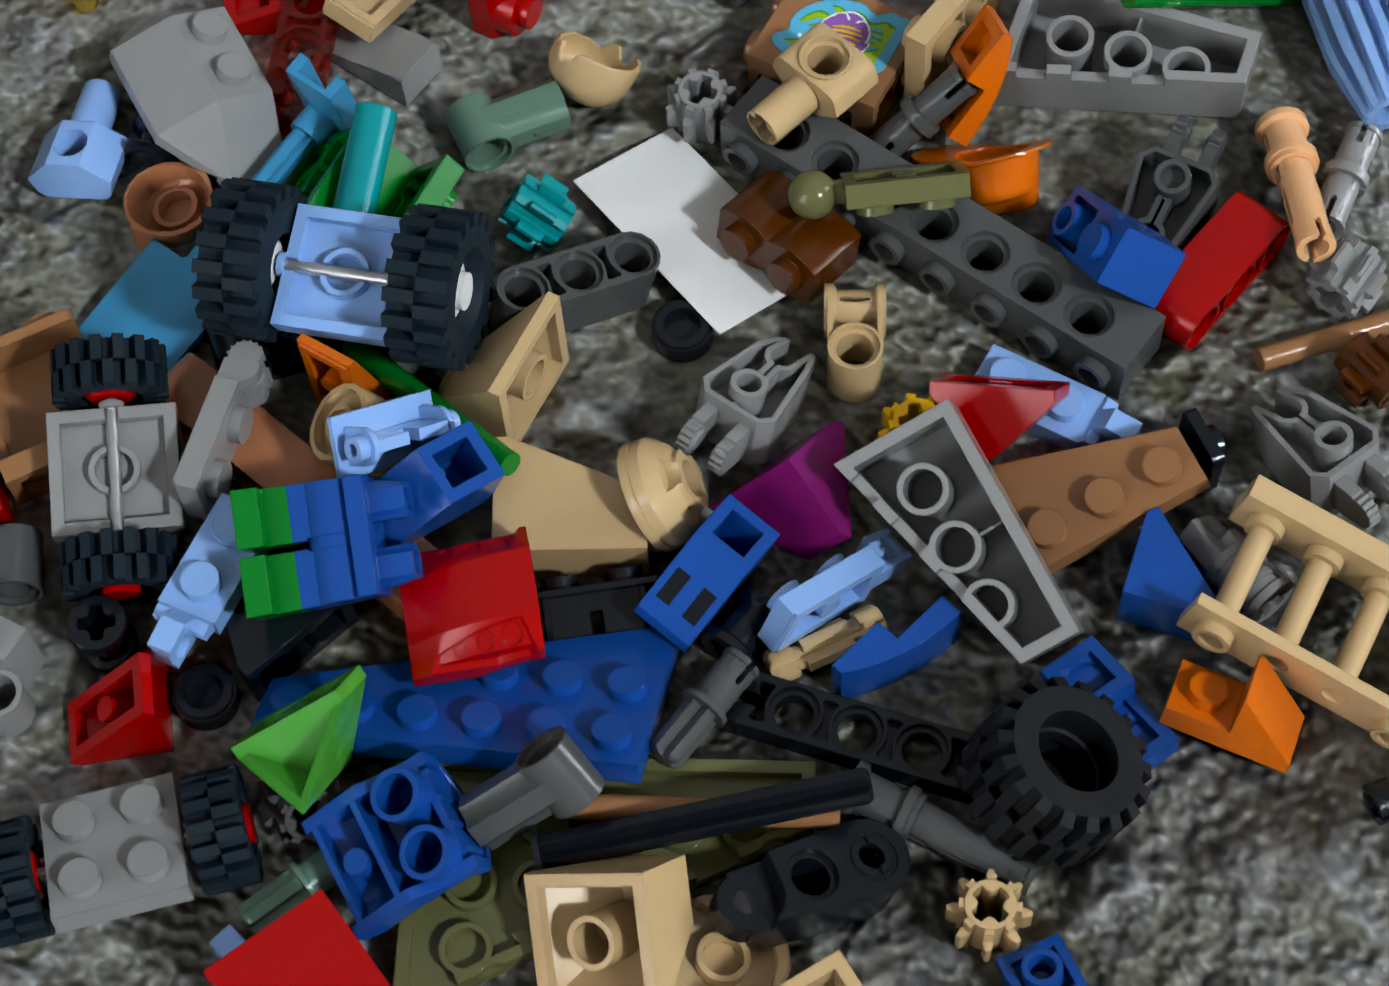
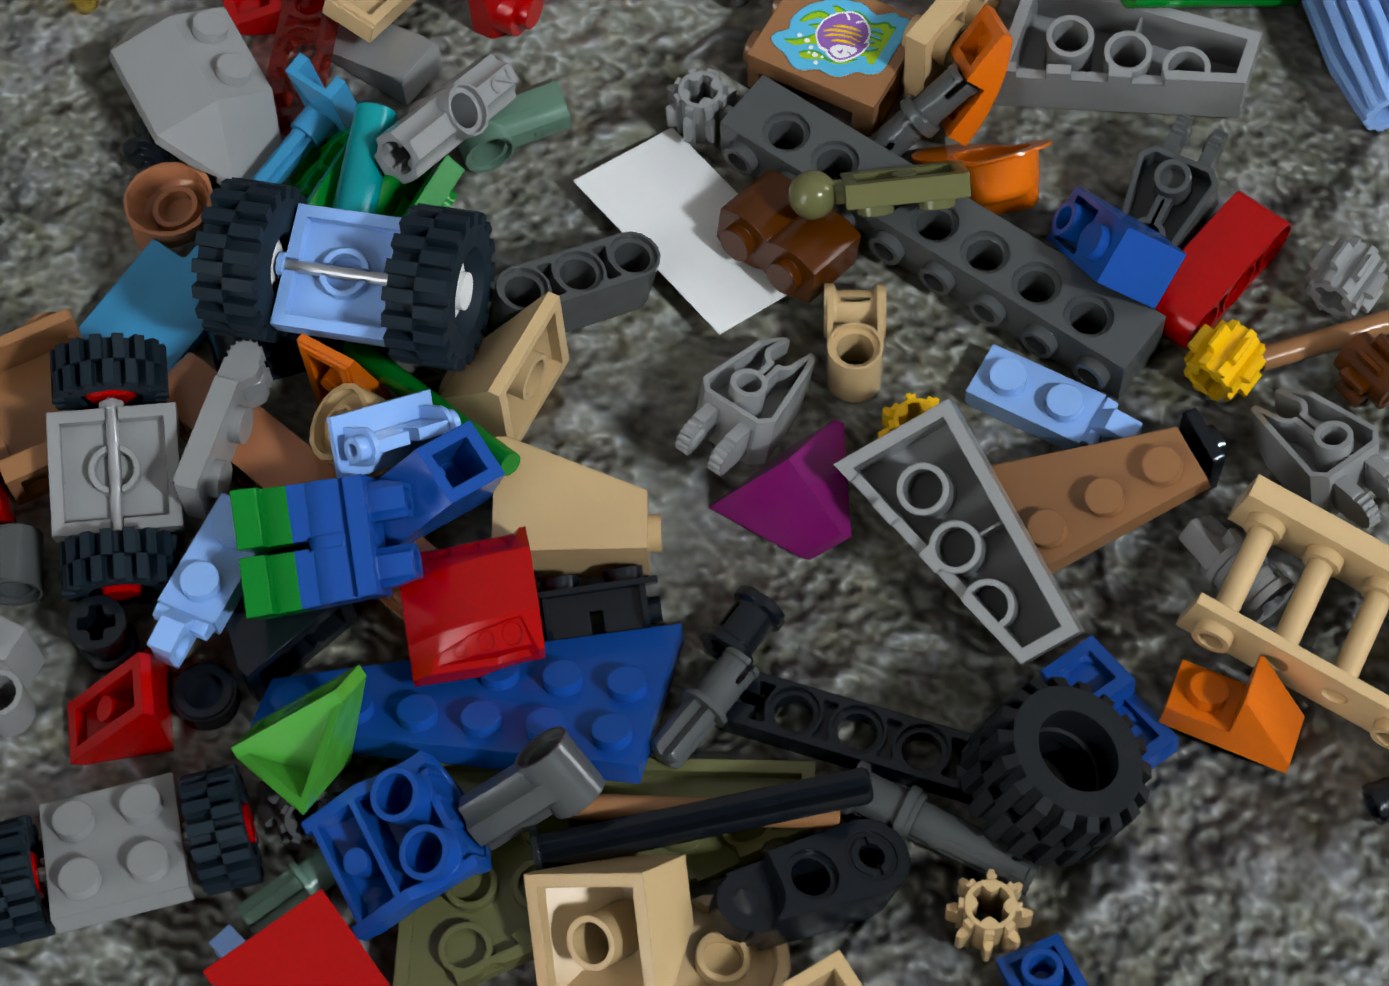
light blue piece [28,79,128,200] -> none
teal gear [497,173,577,252] -> none
tan hair [548,31,642,108] -> none
tan piece [617,437,709,553] -> none
blue slope [634,494,781,653] -> none
black tile [652,299,714,363] -> none
tan piece [747,22,879,146] -> none
light blue hinge [757,528,912,653] -> none
tan axle [763,604,888,681] -> none
blue slope [831,595,962,698] -> none
red slope [929,373,1070,462] -> none
blue slope [1116,507,1216,643] -> none
light nougat pin [1254,106,1337,263] -> none
light grey pin [1320,120,1383,238] -> none
none -> light grey piece [374,53,519,184]
none -> yellow gear [1183,319,1266,402]

